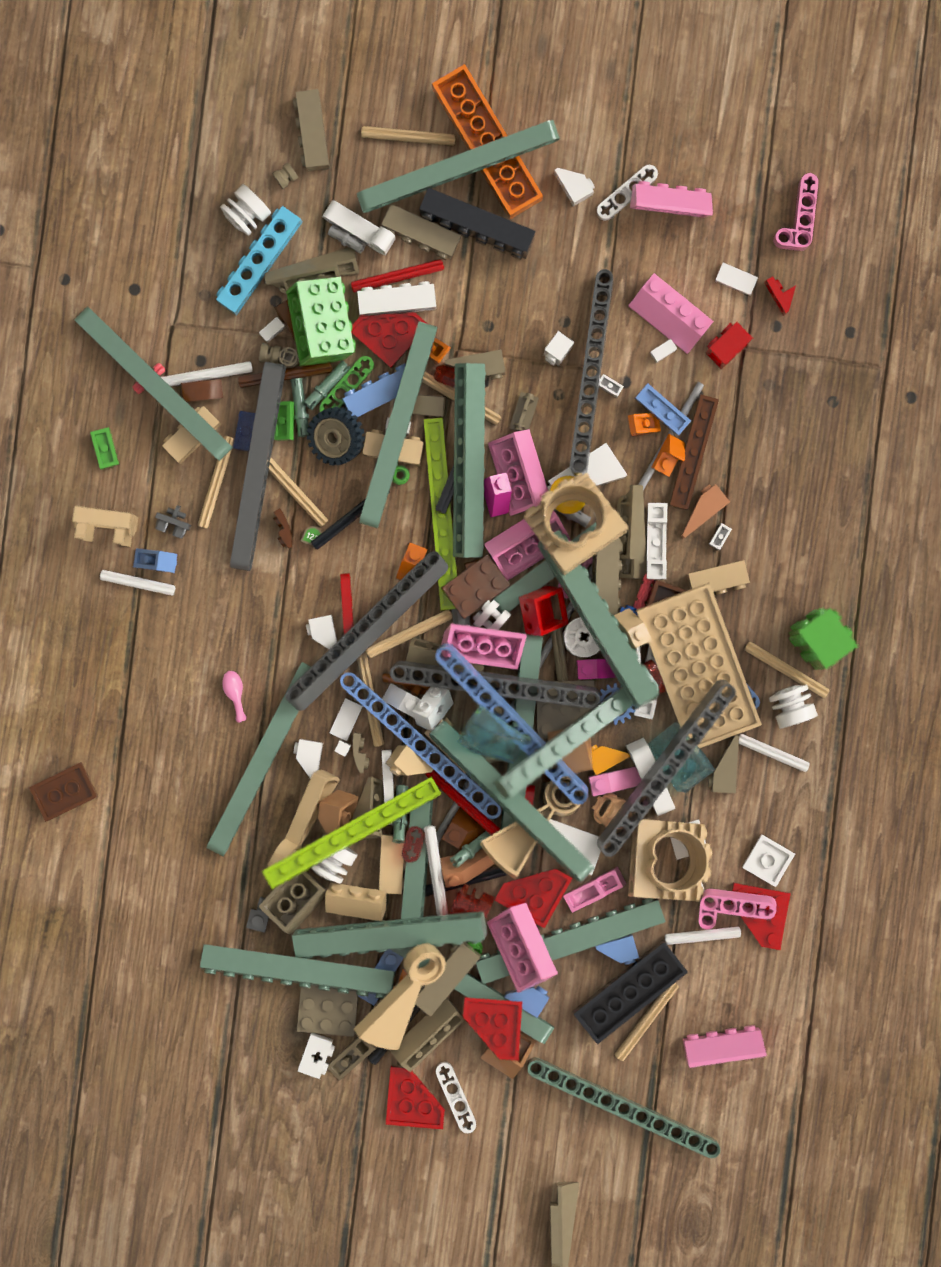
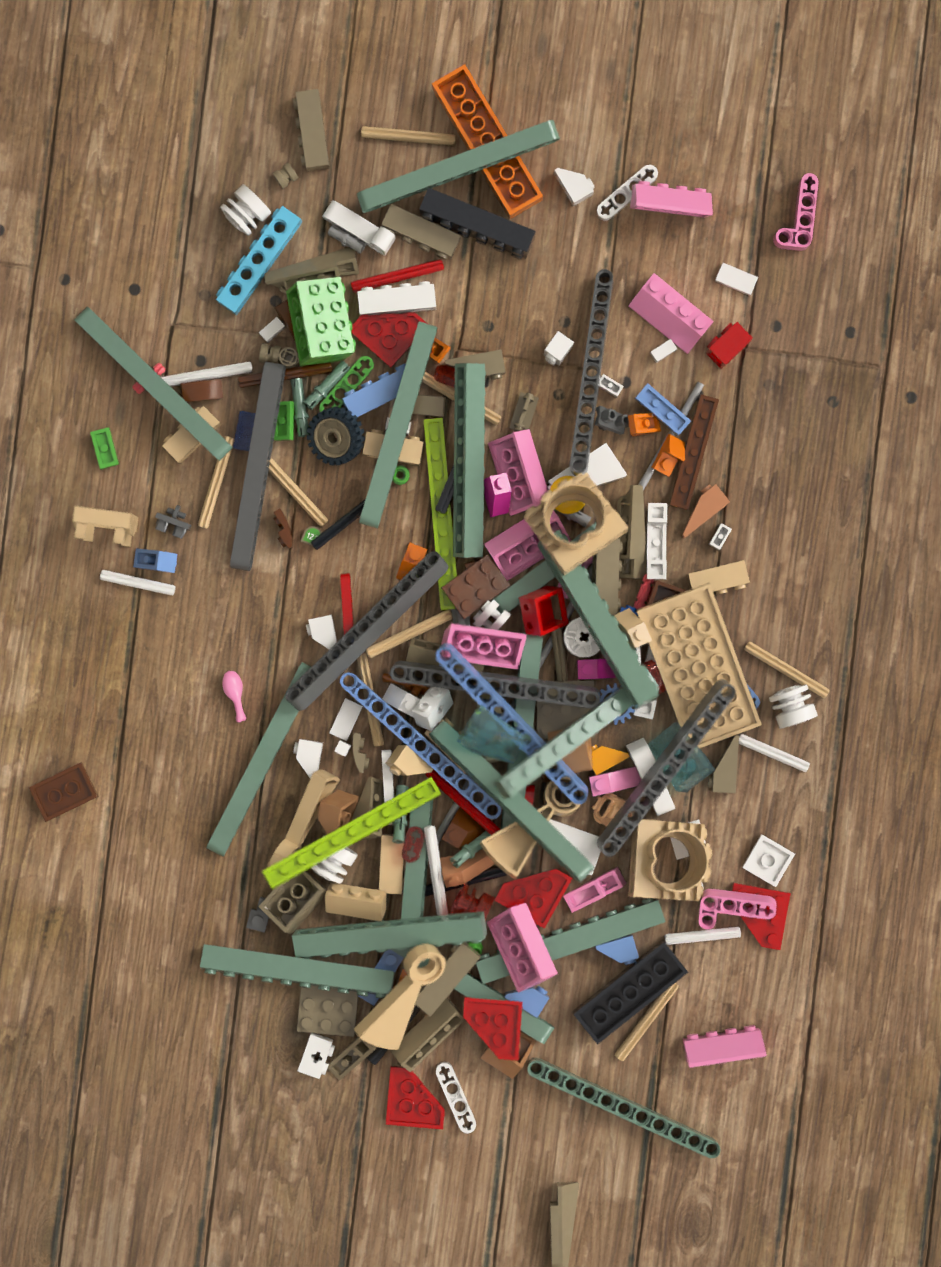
red slope [764,276,796,316] -> none
bright green brick [788,608,858,670] -> none
none -> dark grey hips [595,406,629,435]

